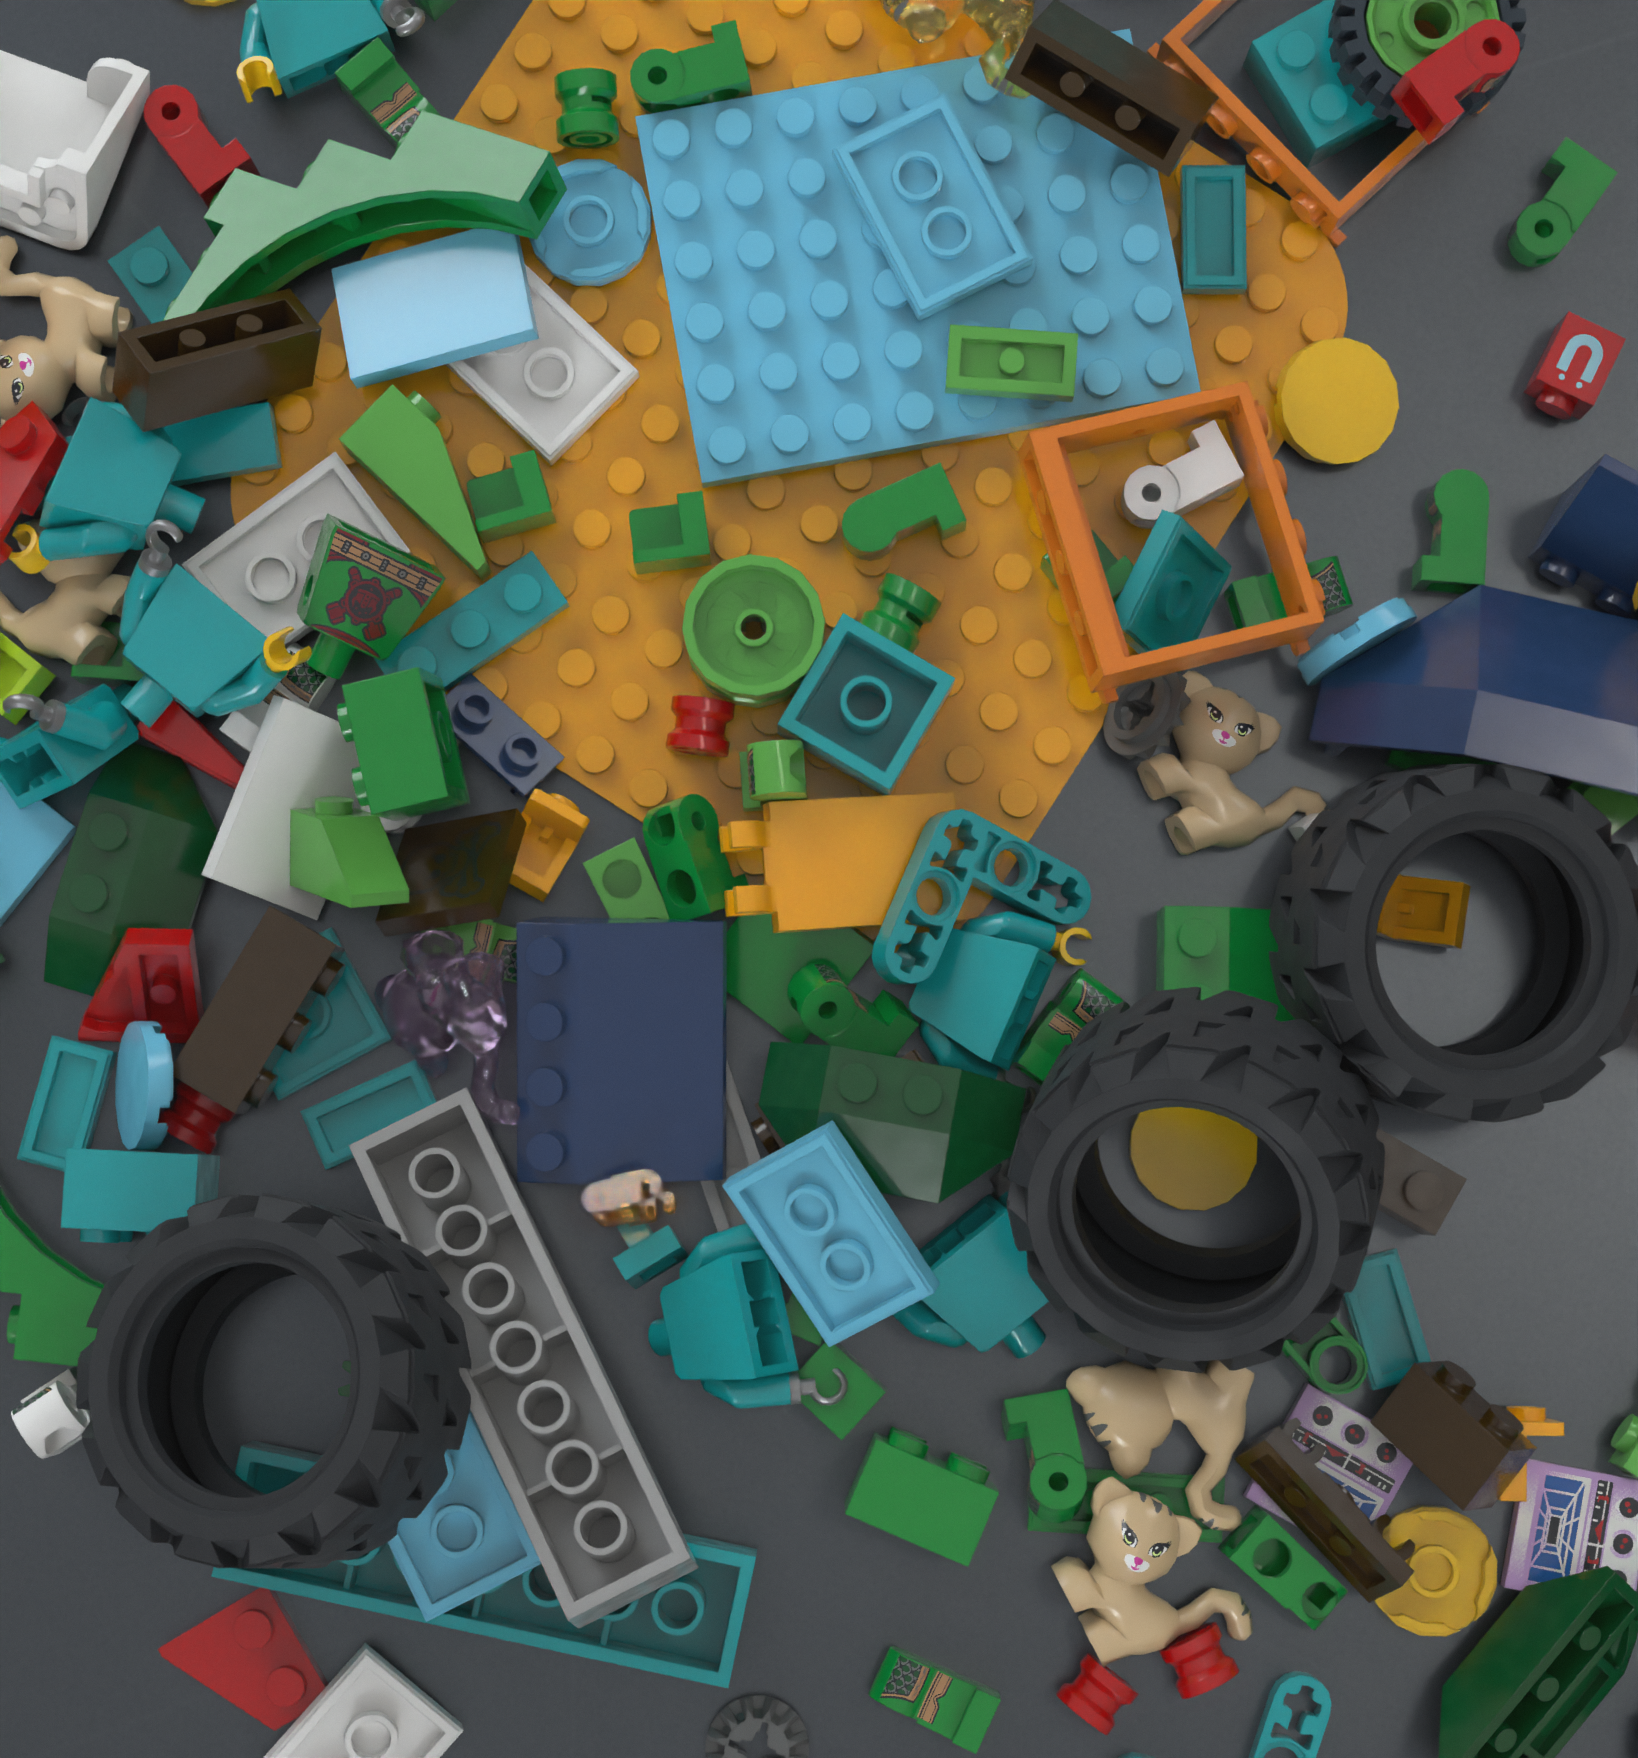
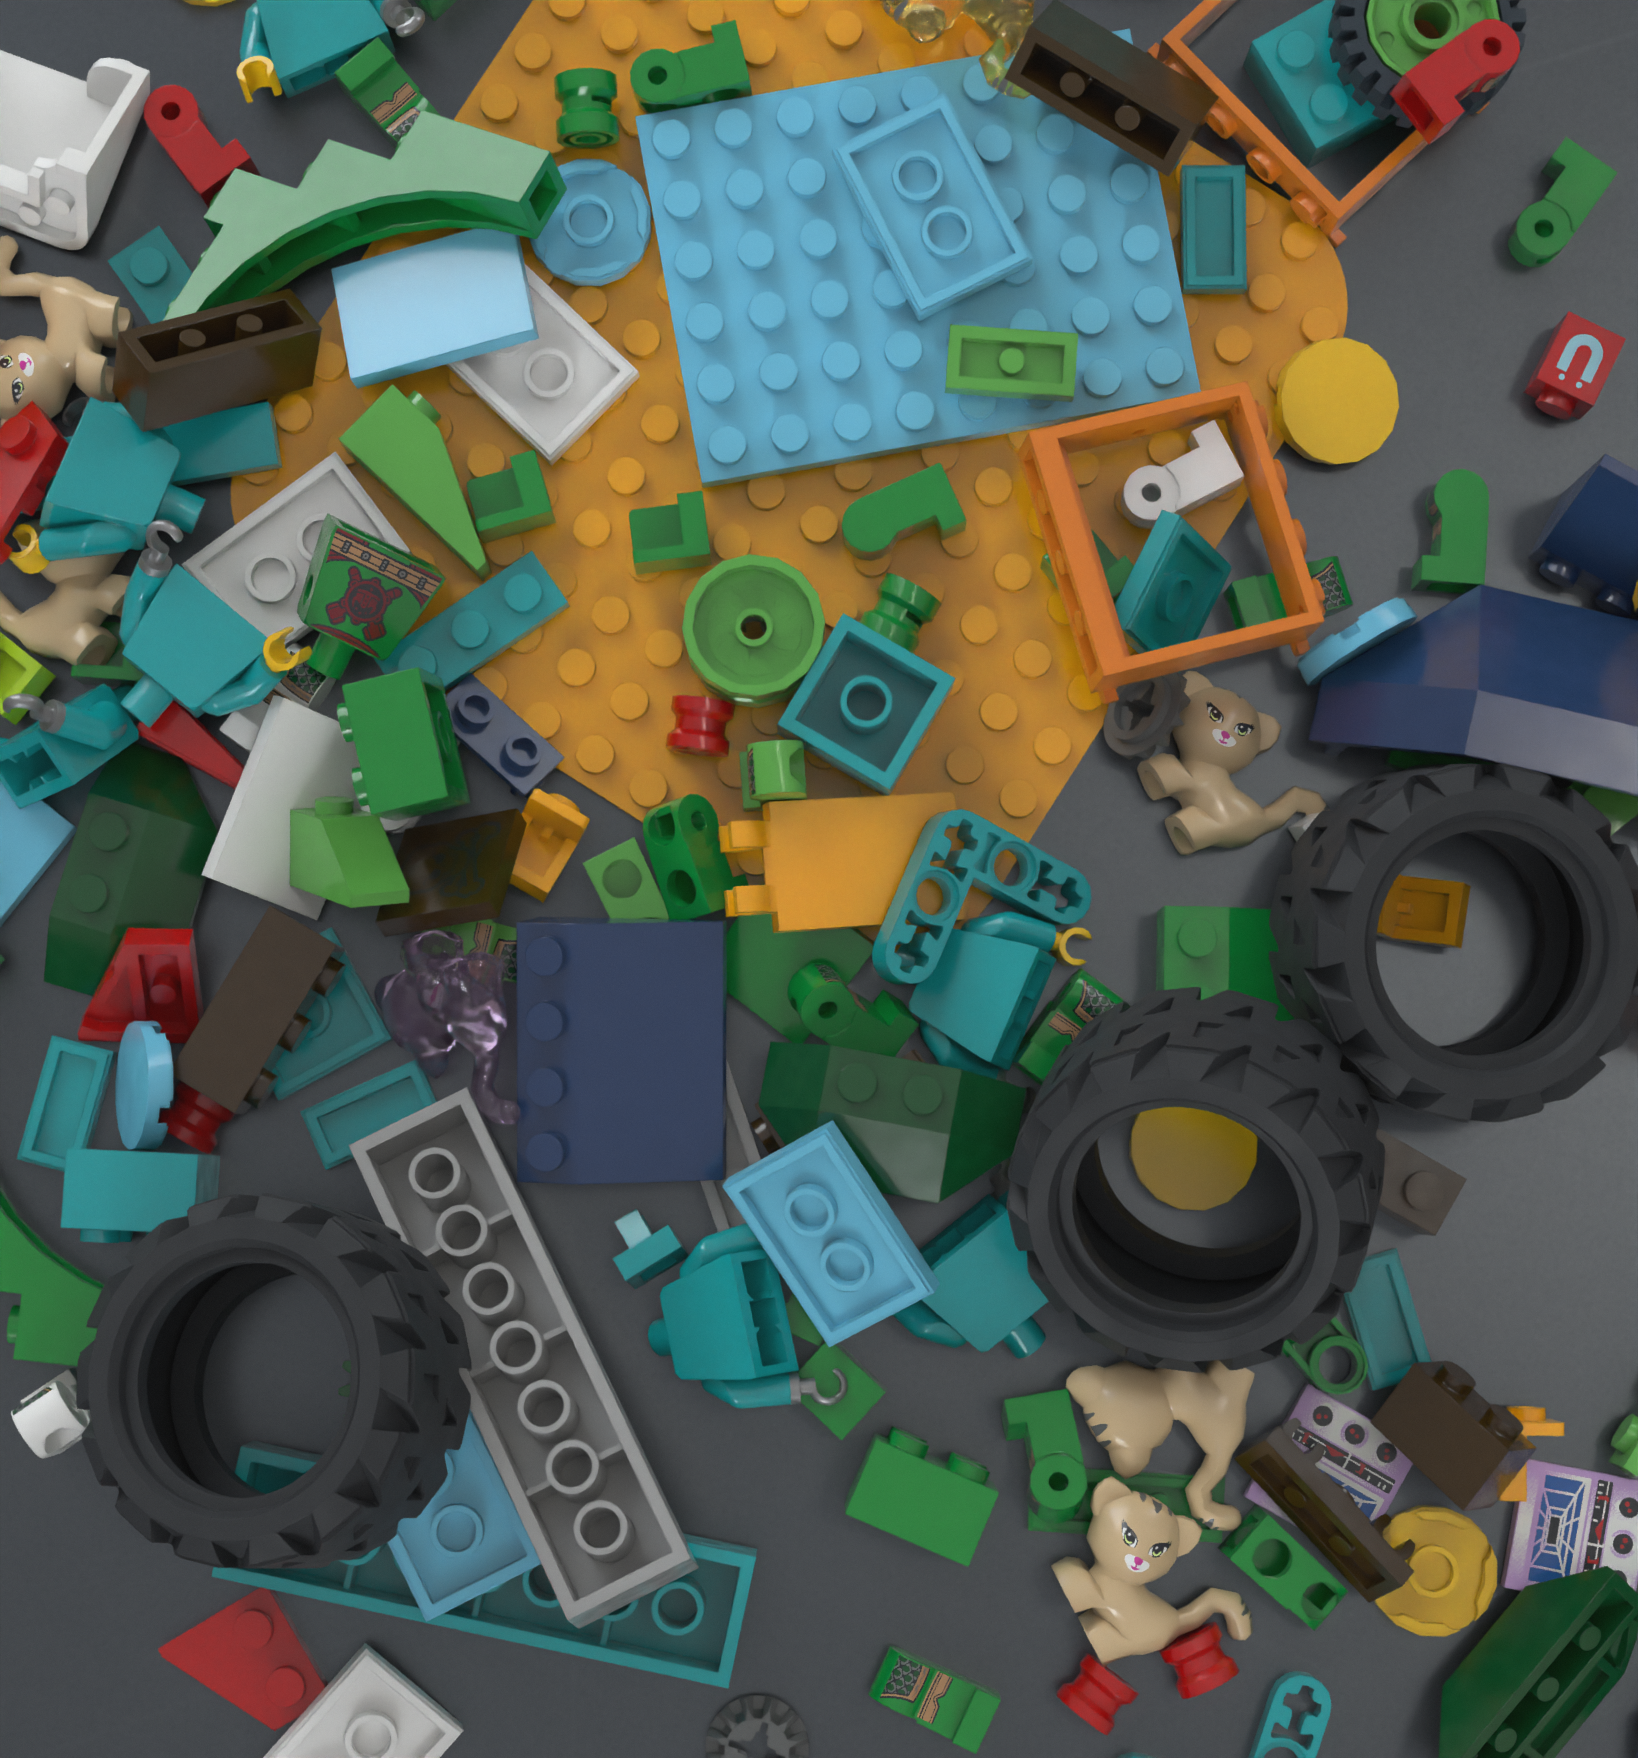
clear orange piece [581,1169,677,1227] -> none

